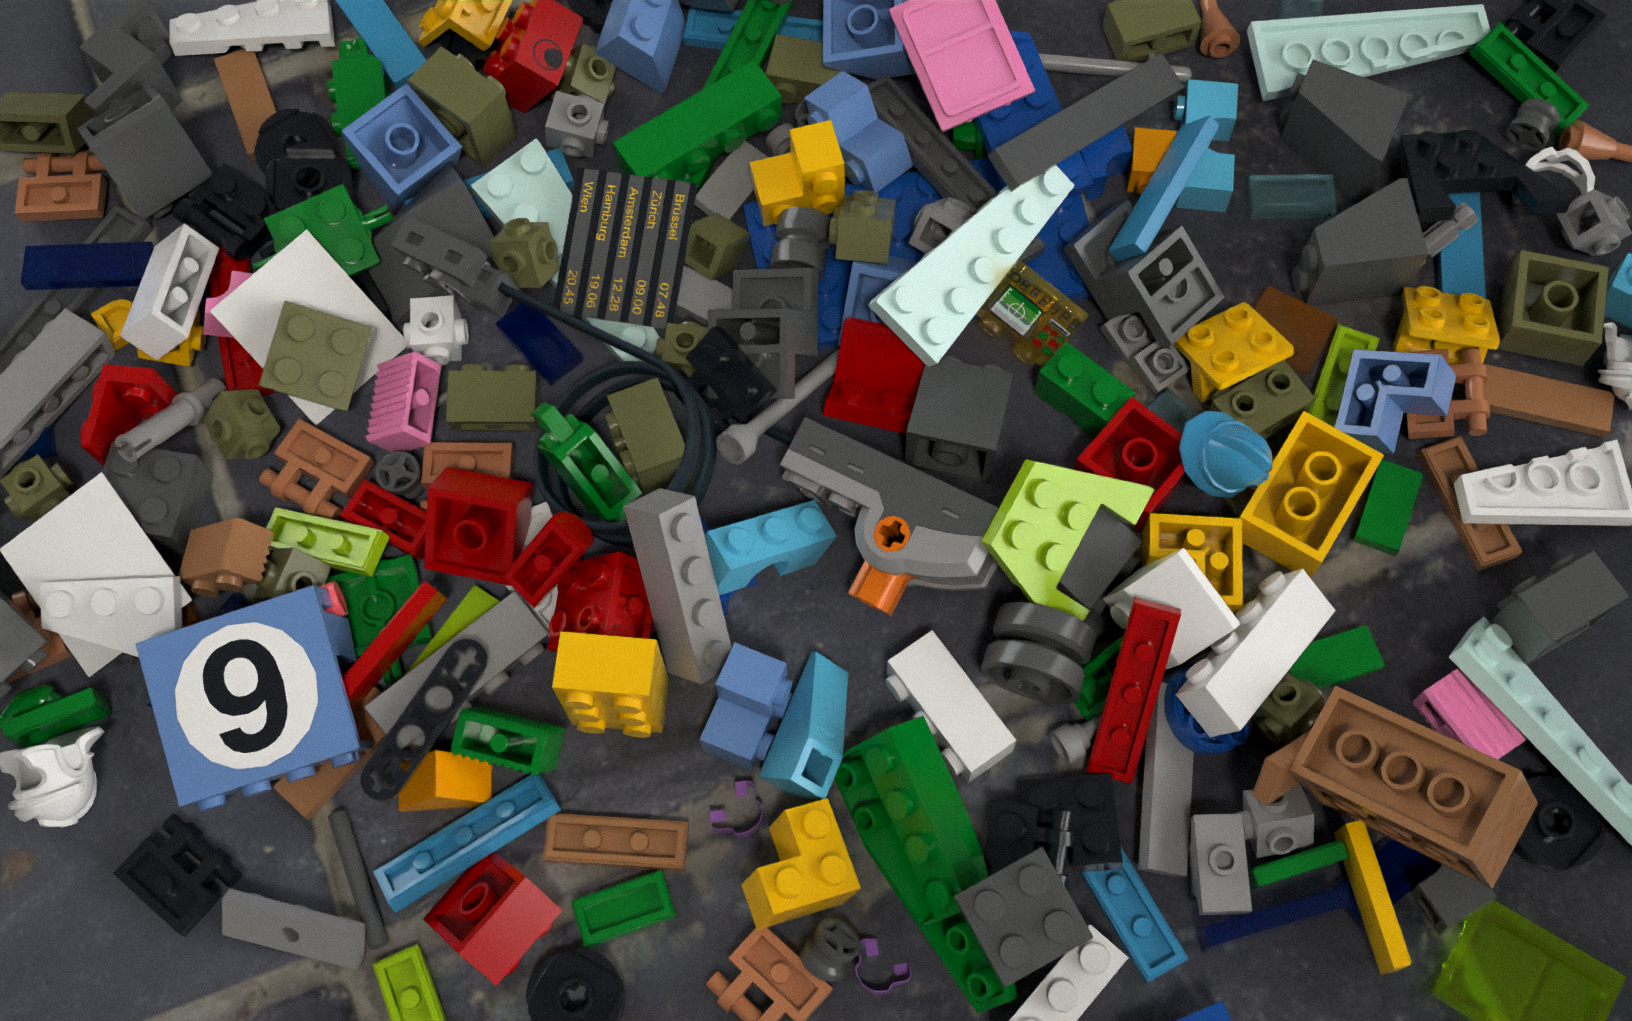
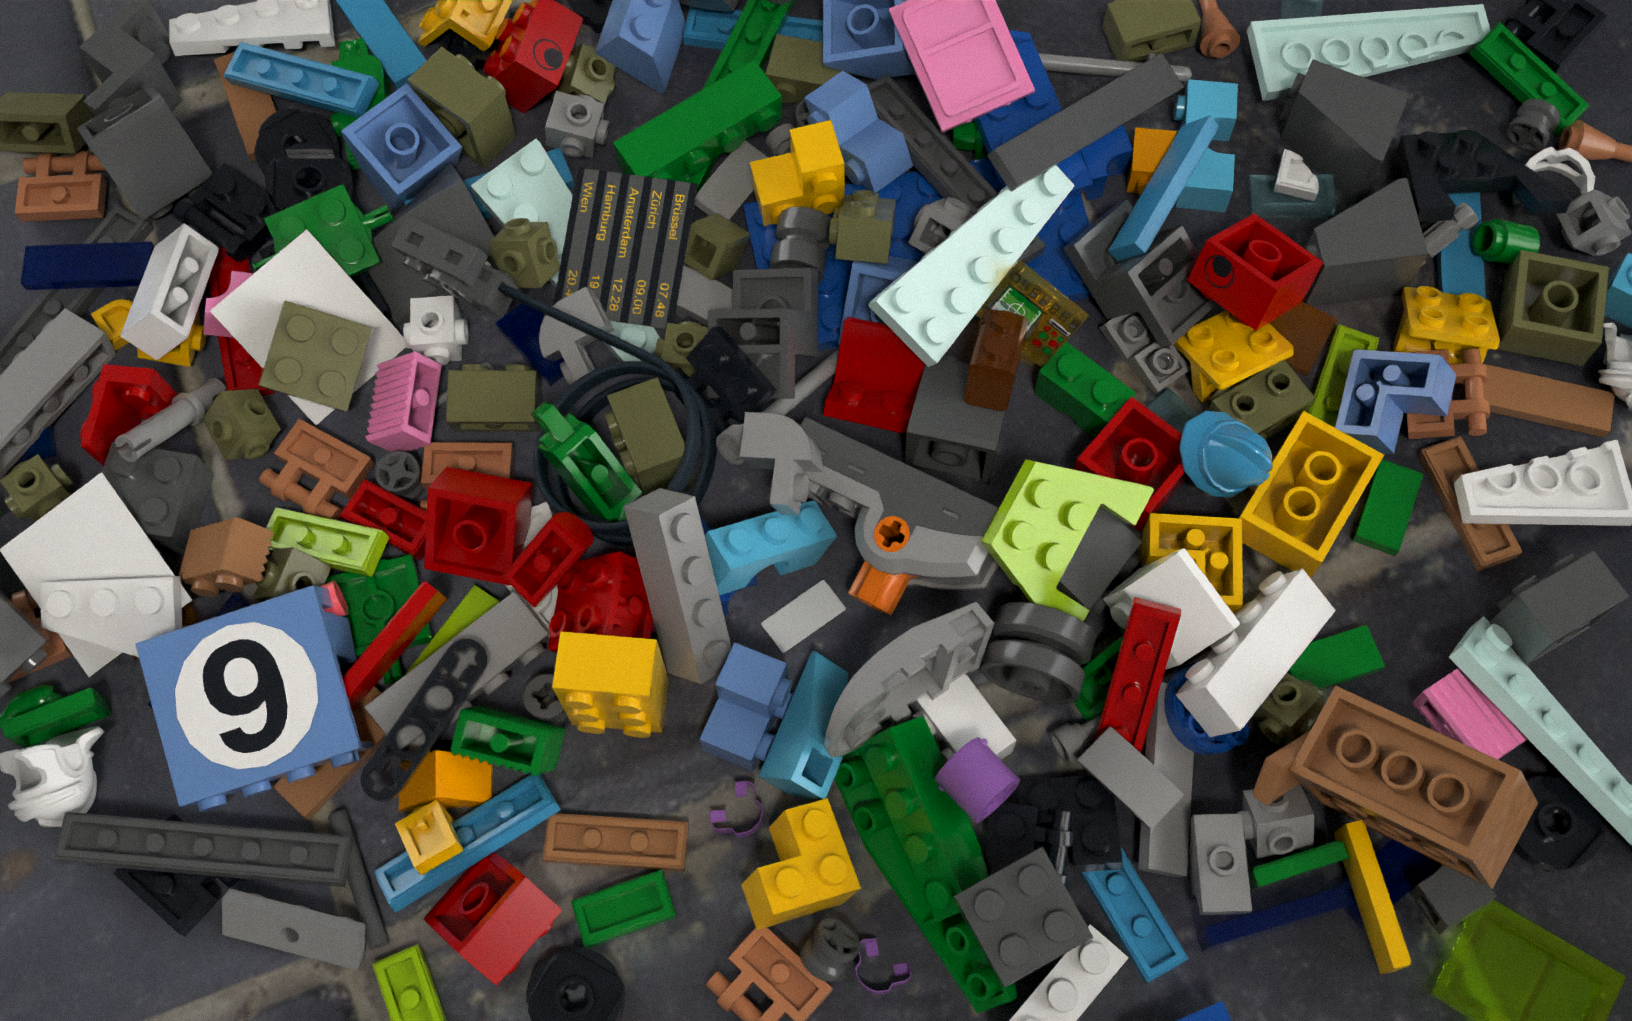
none -> dark grey tile [53,812,353,887]
none -> dark azure tile [223,42,379,118]
none -> yellow bracket [395,799,464,876]
none -> dark grey wheel [523,674,569,726]
none -> light grey brick [539,287,614,392]
none -> light grey brick [739,412,823,516]
none -> white sticker [761,580,846,653]
none -> light grey slope [824,602,994,757]
none -> medium lavender piece [935,737,1020,823]
none -> reddish brown brick [963,309,1028,412]
none -> light grey slope [1077,726,1185,830]
none -> red brick [1187,213,1323,331]
none -> white tile [1273,149,1319,201]
none -> green brick [1472,219,1540,265]

